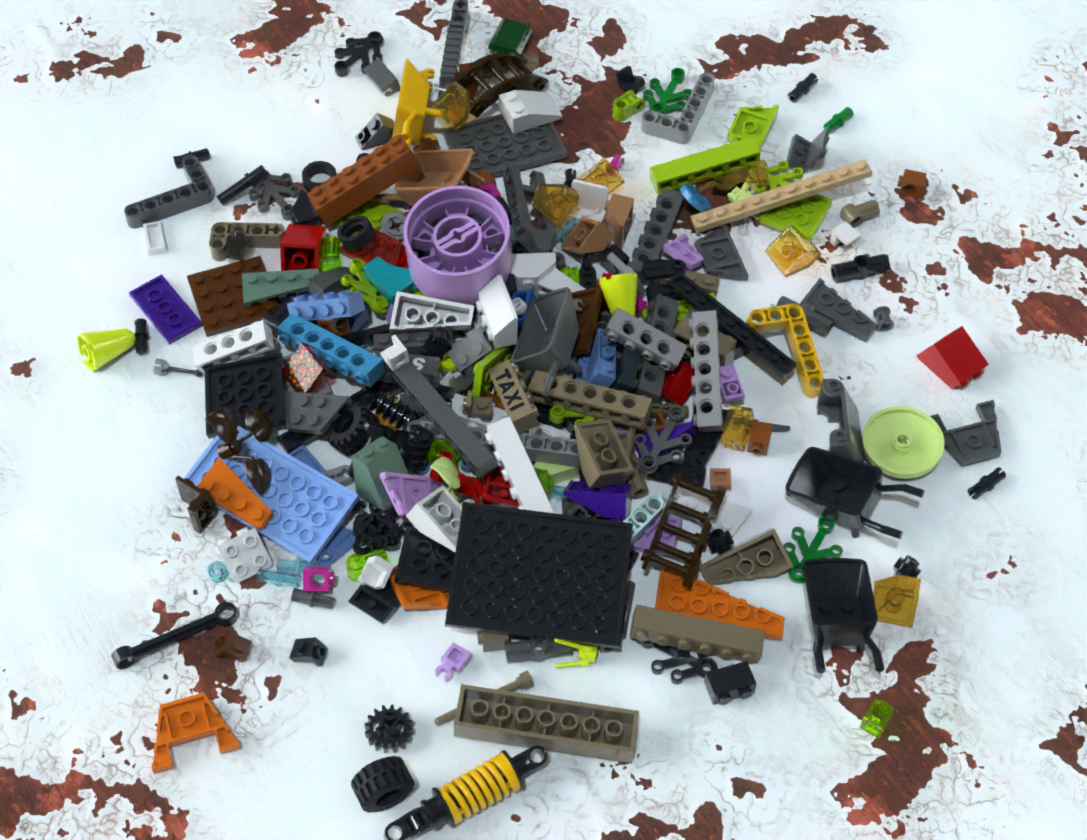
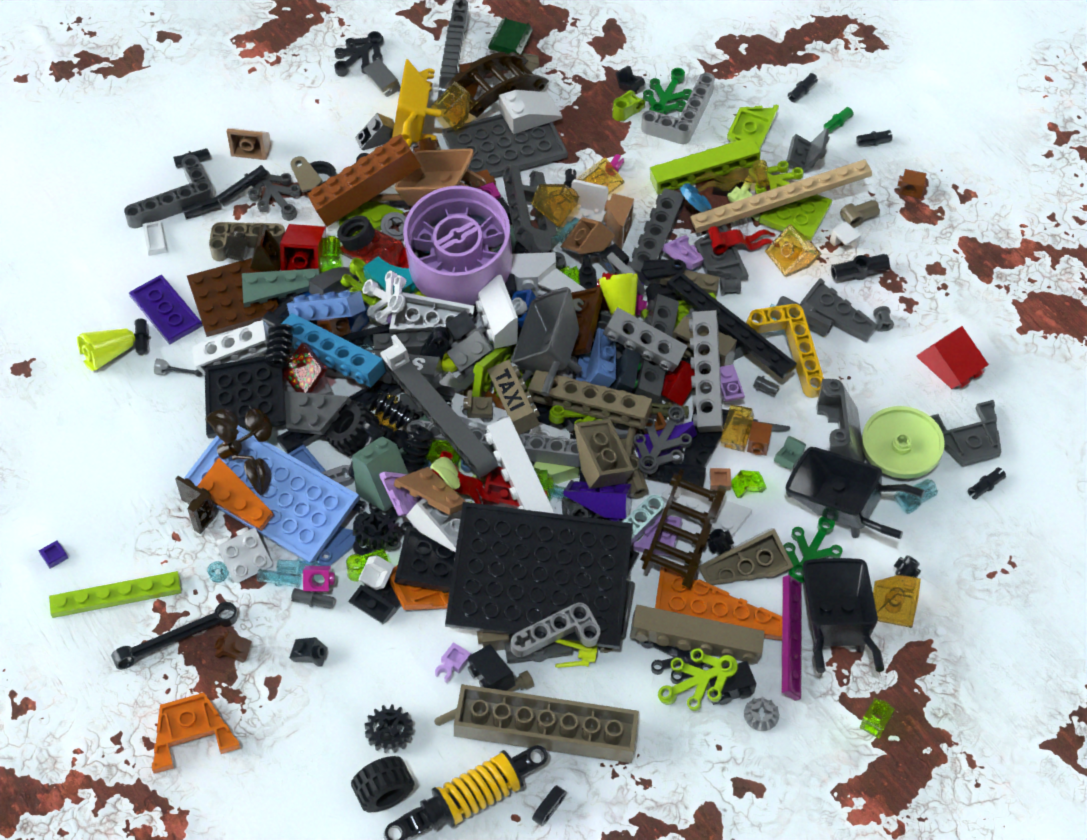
black slope [290,190,321,226] -> none
none -> dark purple tile [38,540,68,569]
none -> lime plate [49,571,181,618]
none -> black axle [182,197,220,219]
none -> medium nougat slope [226,128,271,160]
none -> dark brown slope [250,224,281,272]
none -> black piece [265,324,294,368]
none -> dark tan piece [290,156,323,192]
none -> white plant [363,271,406,324]
none -> medium nougat wing [394,467,466,515]
none -> black brick [445,310,477,342]
none -> black brick [468,644,516,691]
none -> light grey beam [510,603,600,657]
none -> black beam [532,785,567,826]
none -> lime plant [658,648,738,711]
none -> red flag [708,226,780,254]
none -> dark grey bush [720,277,741,295]
none -> clear neon green bracket [731,470,767,498]
none -> light grey gear [744,697,780,731]
none -> dark grey pin [753,376,780,397]
none -> sand green bracket [774,436,806,470]
none -> magenta tile [782,575,802,701]
none -> black axle [856,130,893,146]
none -> clear light blue piece [894,479,938,514]

